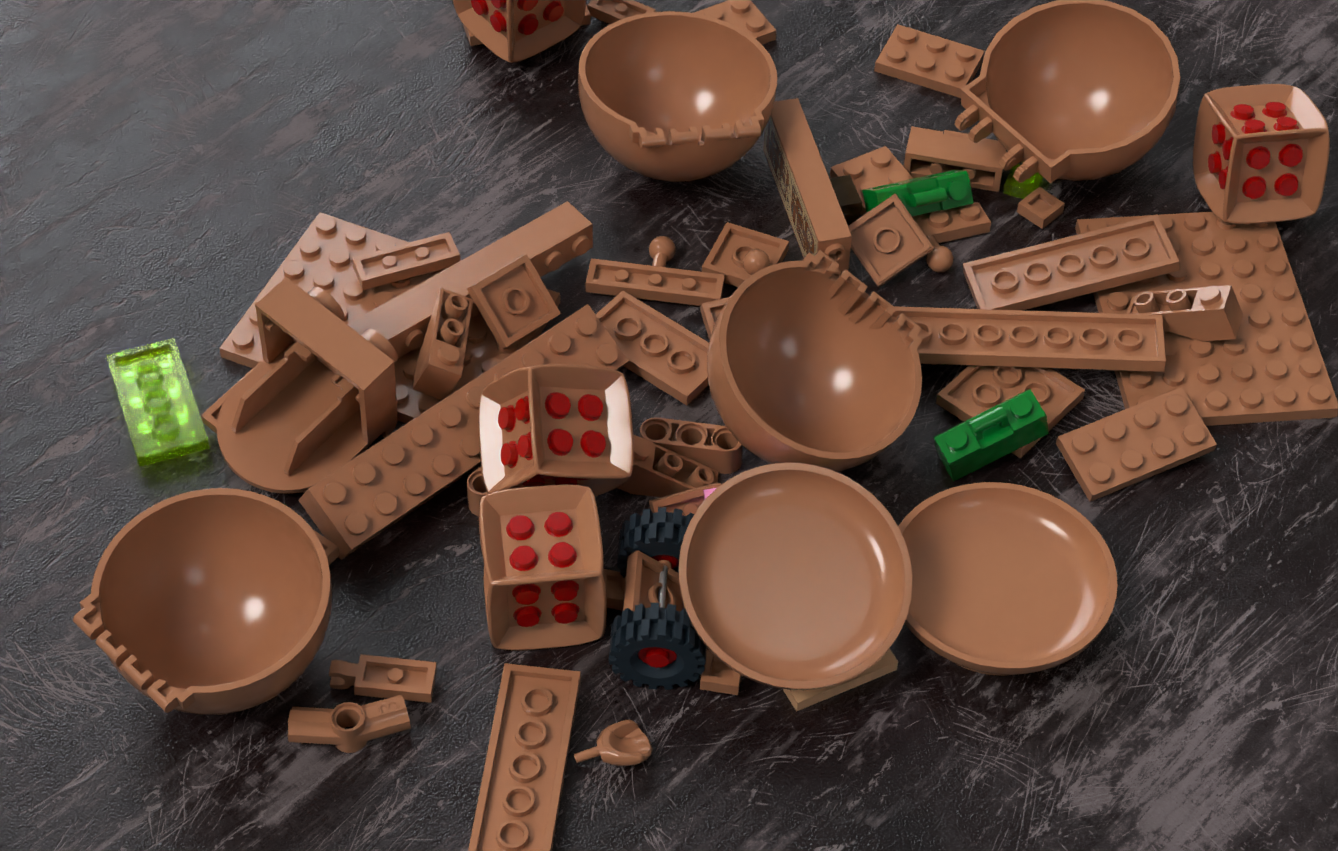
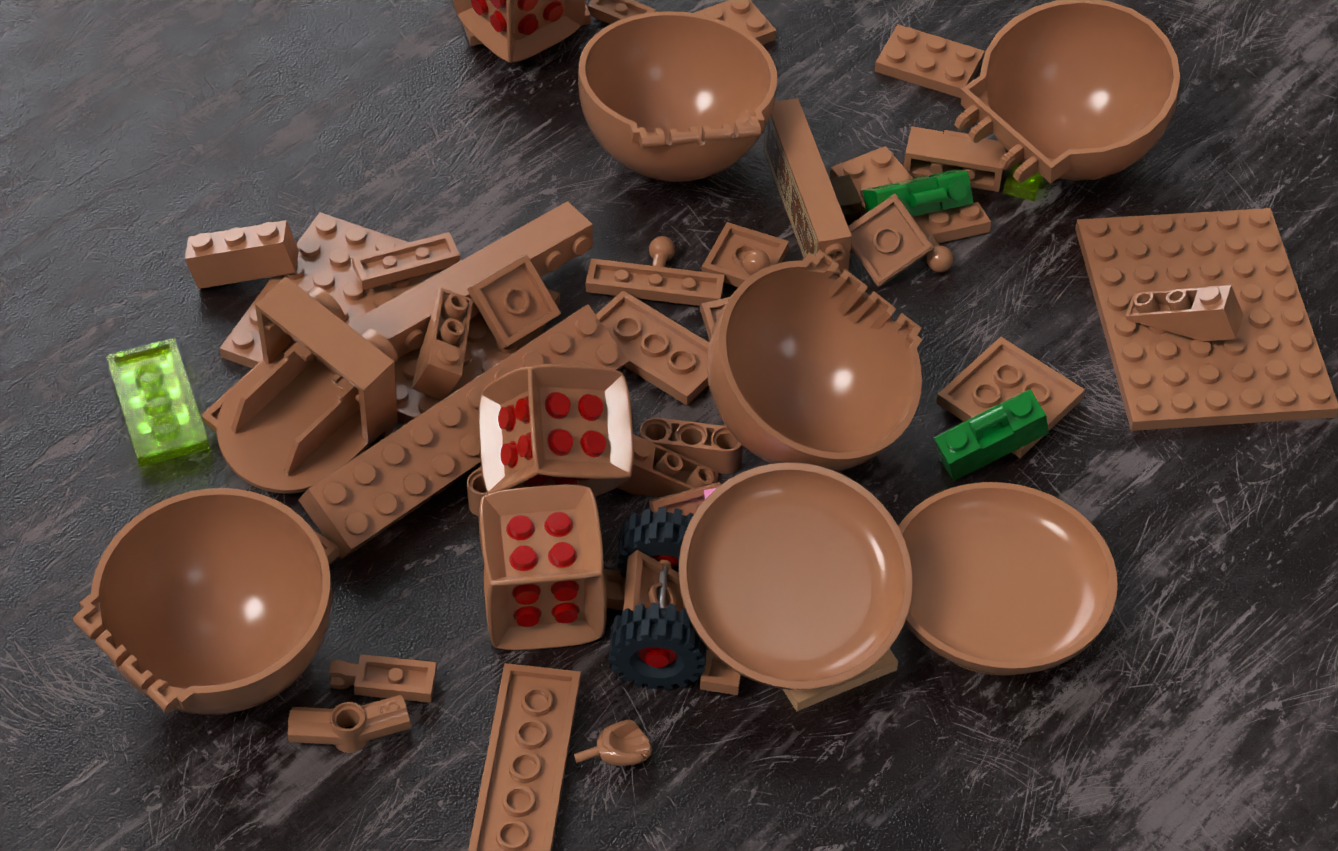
nougat plate [891,306,1166,372] -> none
nougat plate [963,214,1180,310] -> none
nougat plate [1017,187,1065,229] -> none
nougat plate [1056,386,1217,502] -> none
nougat piece [1193,84,1330,224] -> none
none -> nougat brick [185,220,299,289]

